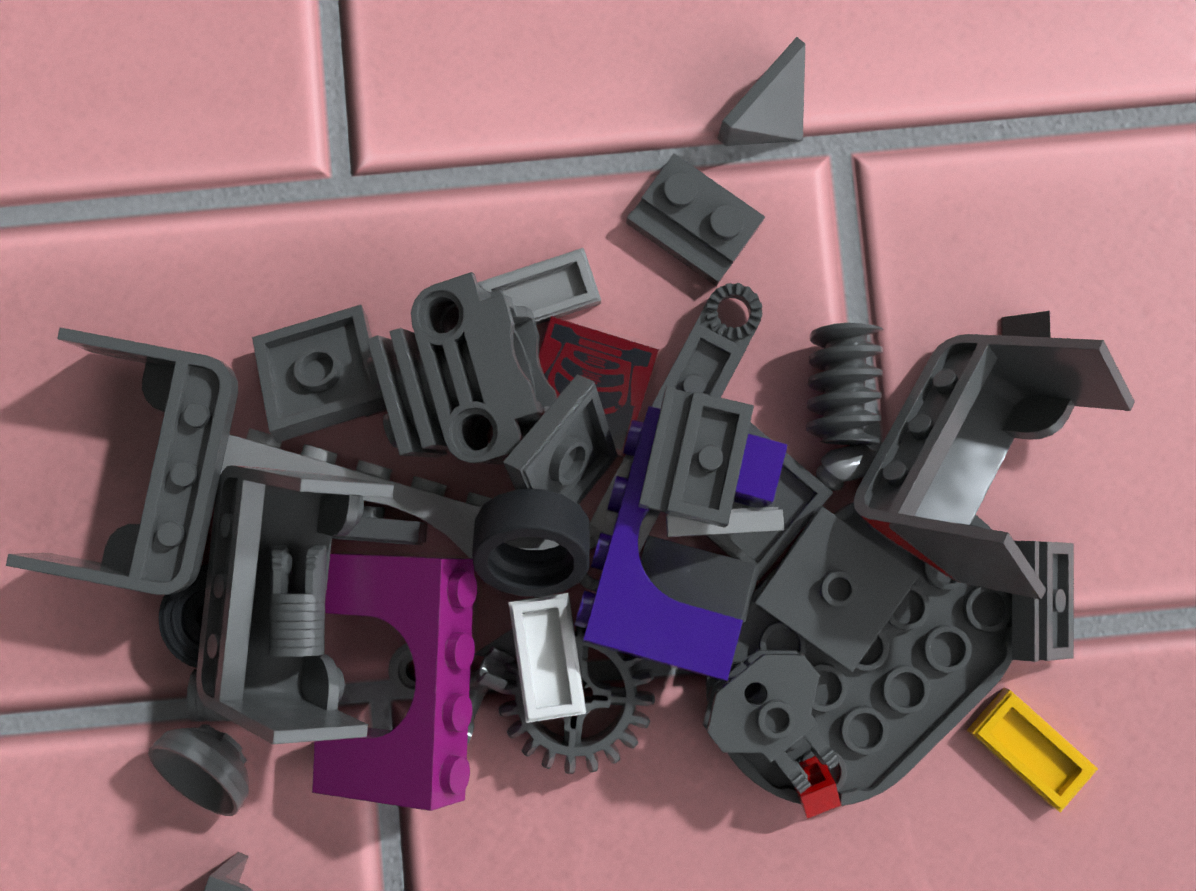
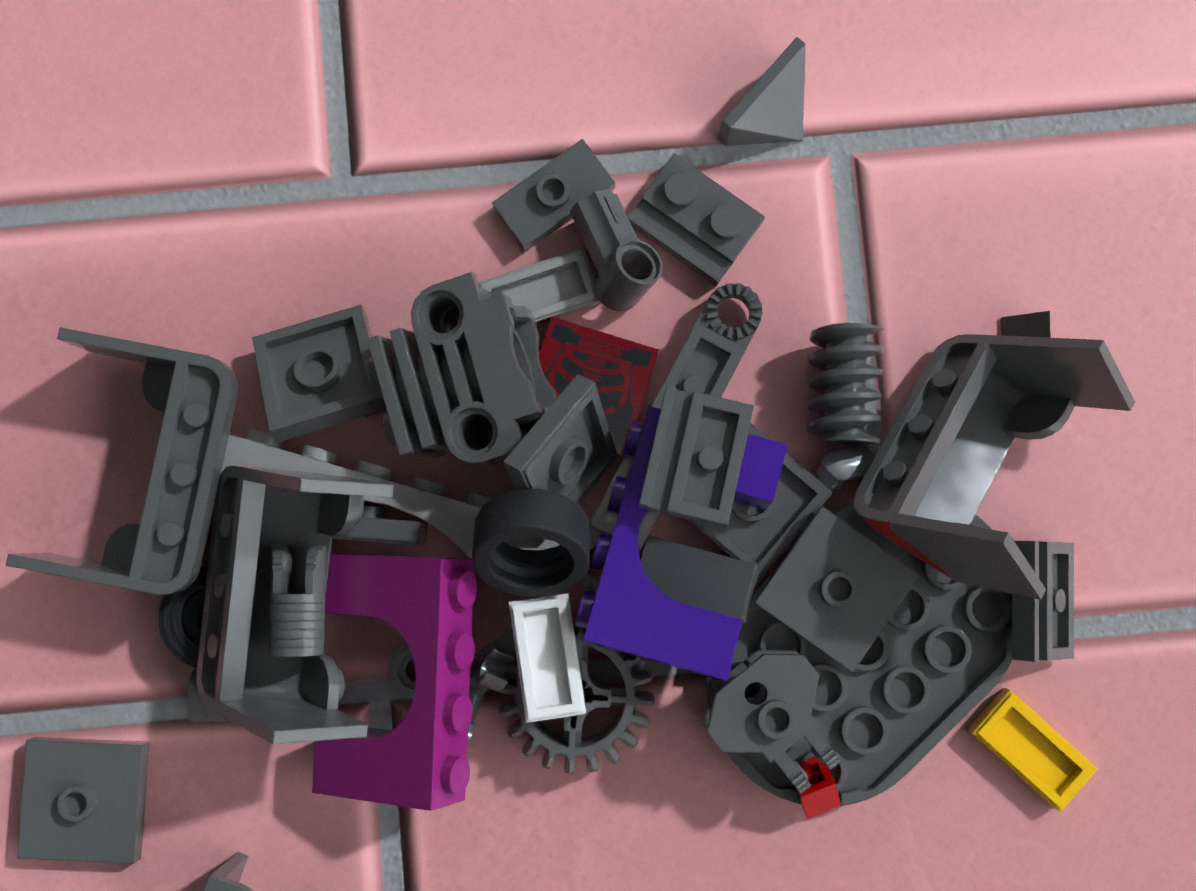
dark grey piece [148,724,249,816] -> none
light grey tile [666,507,784,537] -> none
none -> dark grey plate [17,737,149,864]
none -> dark grey plate [492,139,615,252]
none -> dark grey piece [570,189,663,312]

